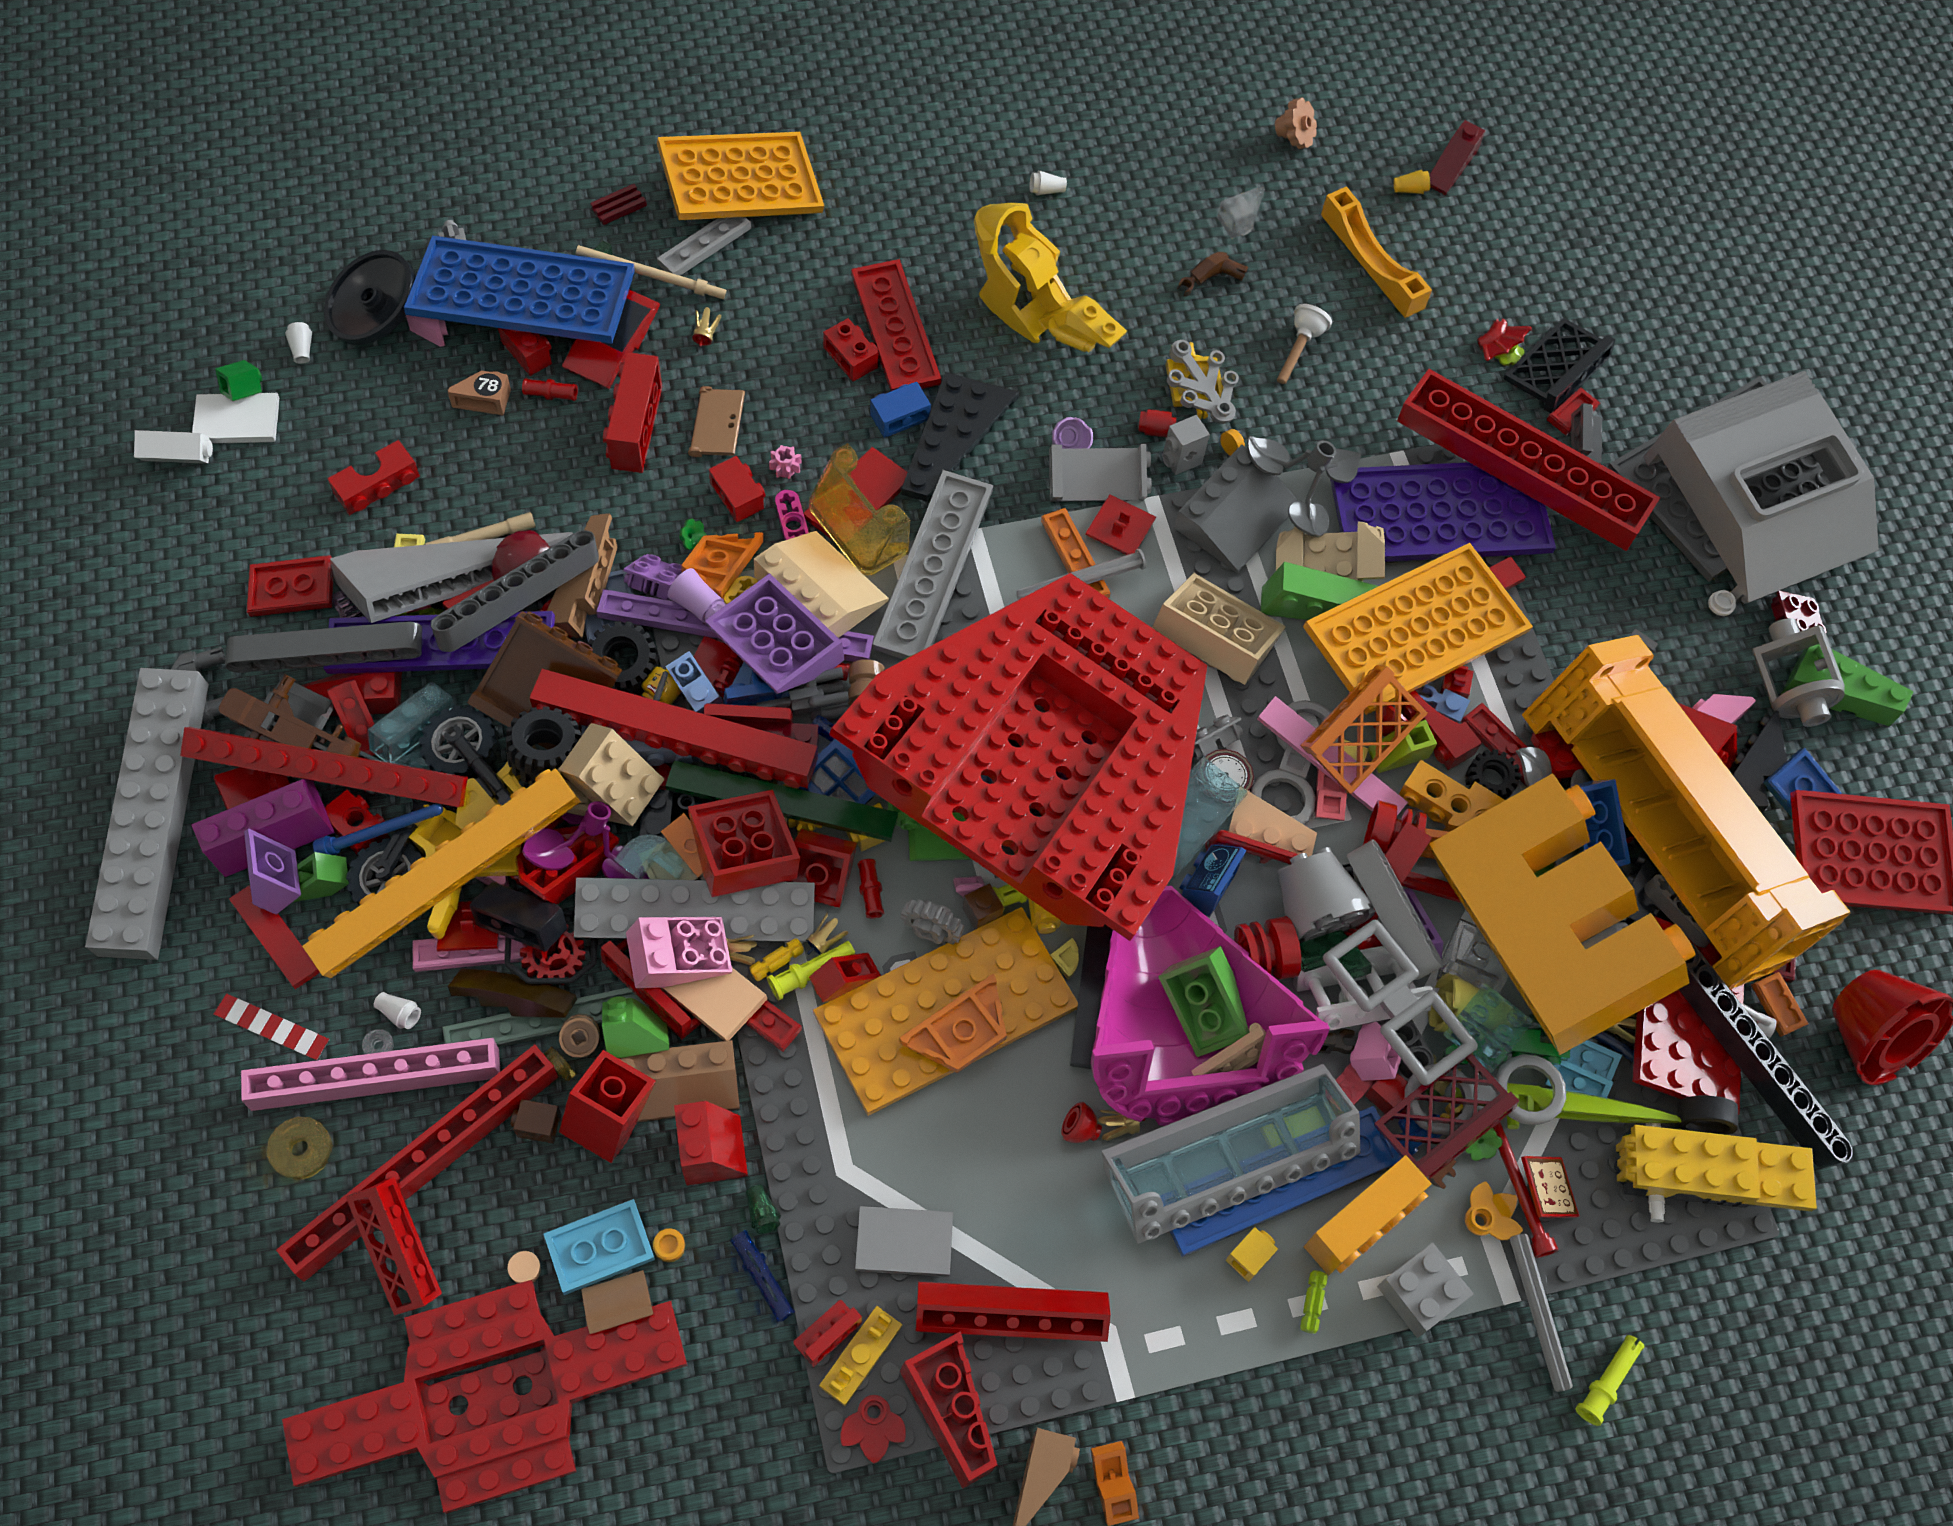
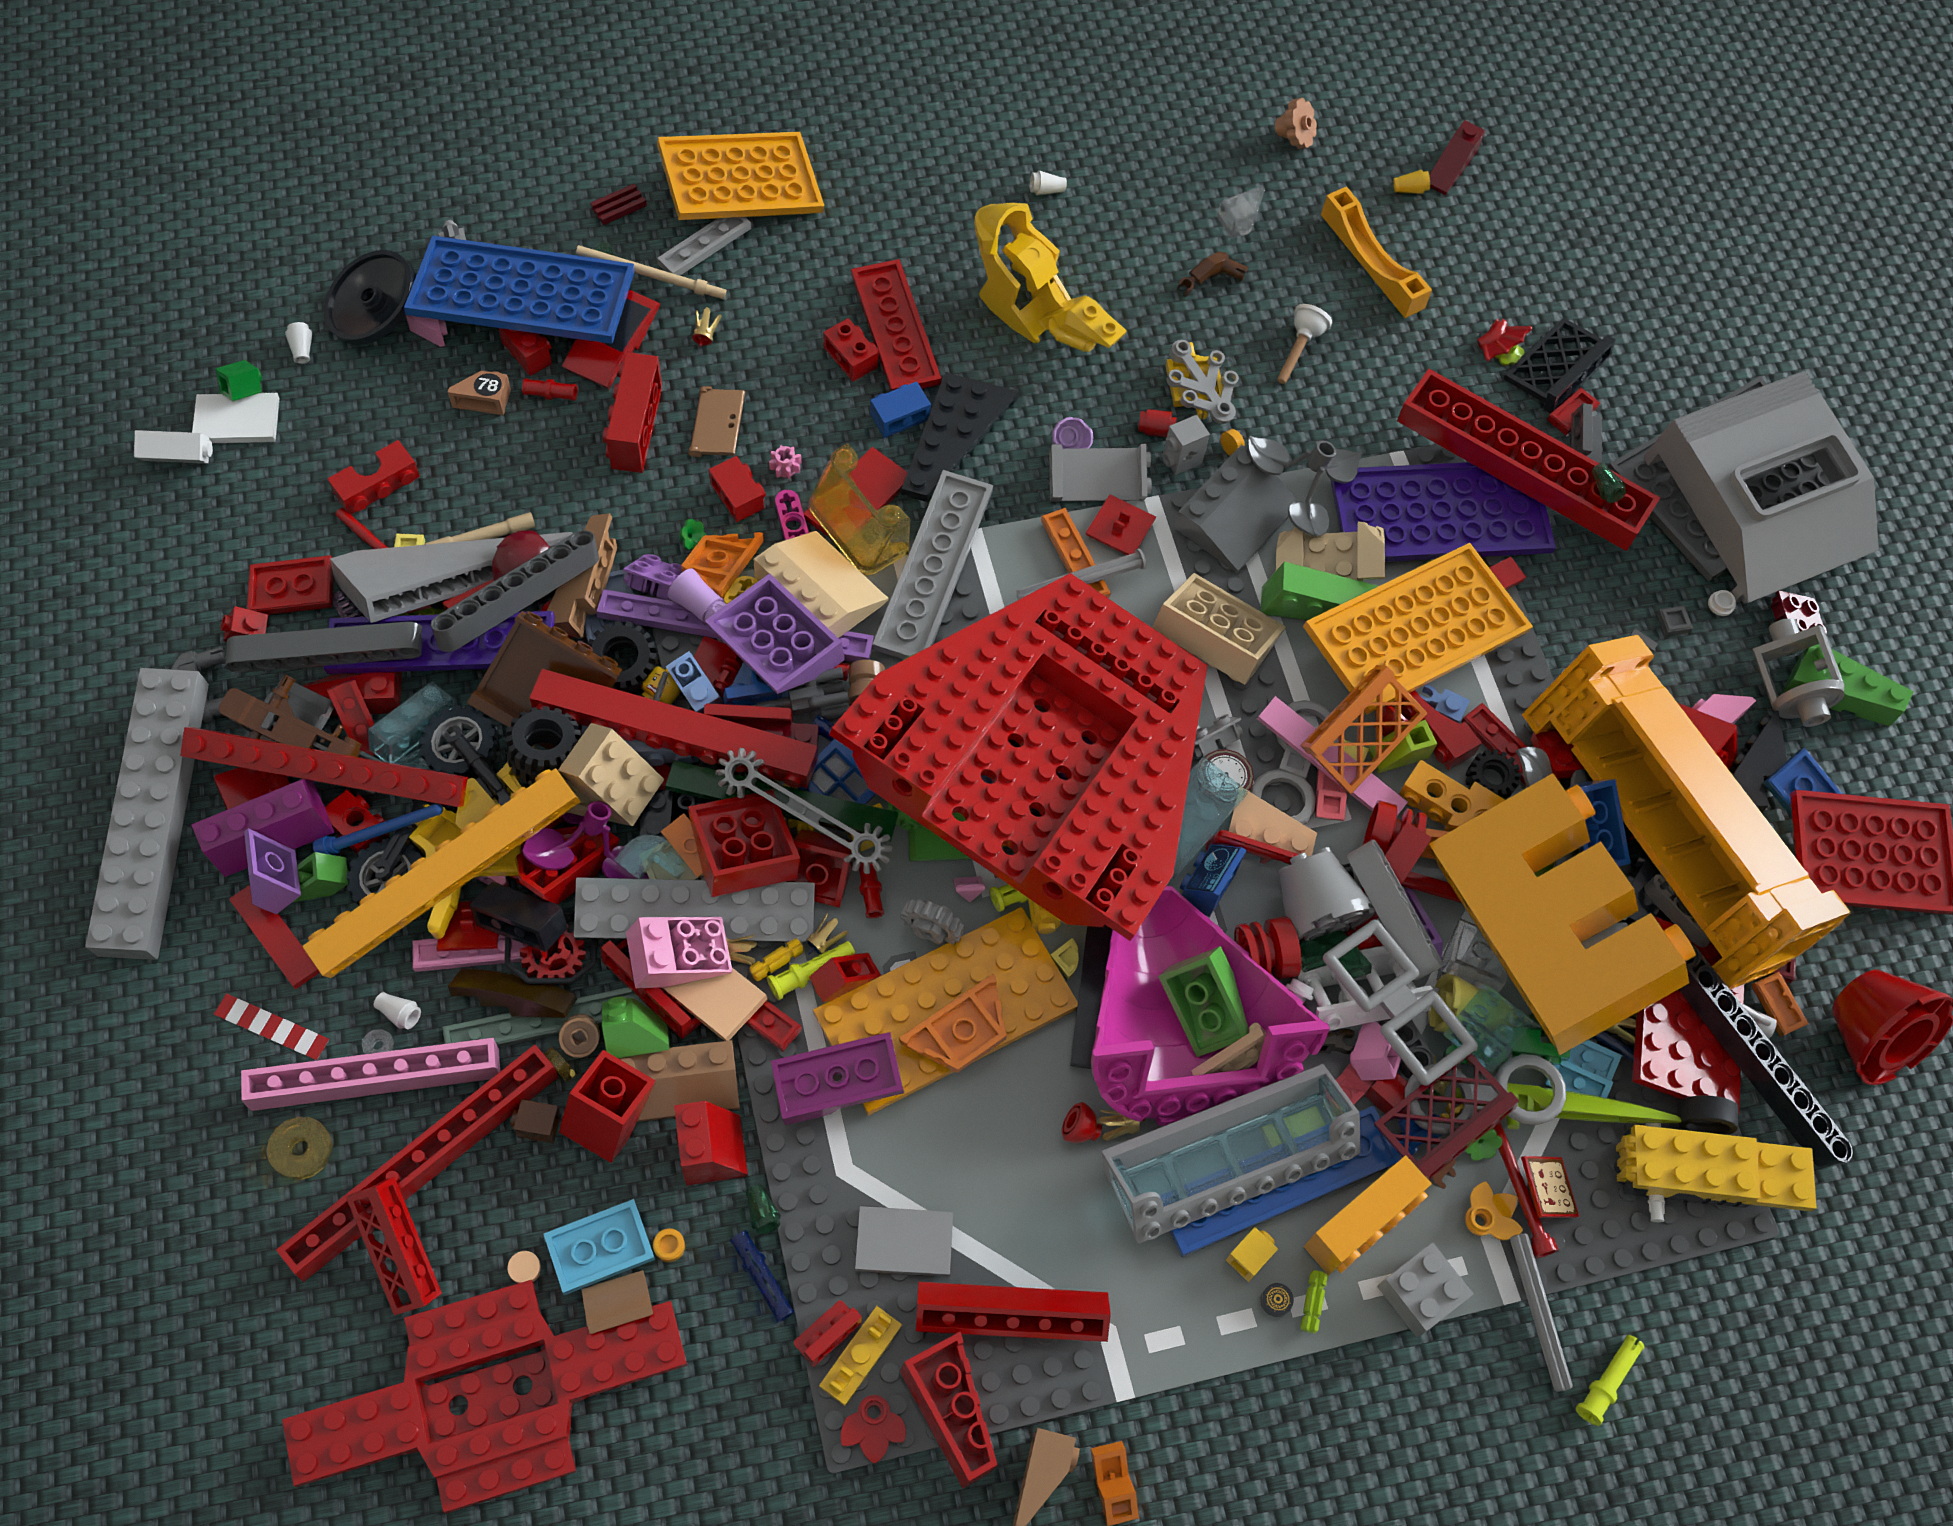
reddish brown brick [962,883,1004,930] -> none
red tile [1440,666,1474,699] -> none
none -> red bracket [220,606,268,642]
none -> red piece [335,508,388,549]
none -> light grey arm [716,748,893,874]
none -> magenta piece [771,1032,904,1125]
none -> black tile [1261,1283,1294,1317]
none -> white plate [1285,978,1314,1003]
none -> clear green cone [1591,463,1626,503]
none -> dark grey tile [1656,606,1693,636]

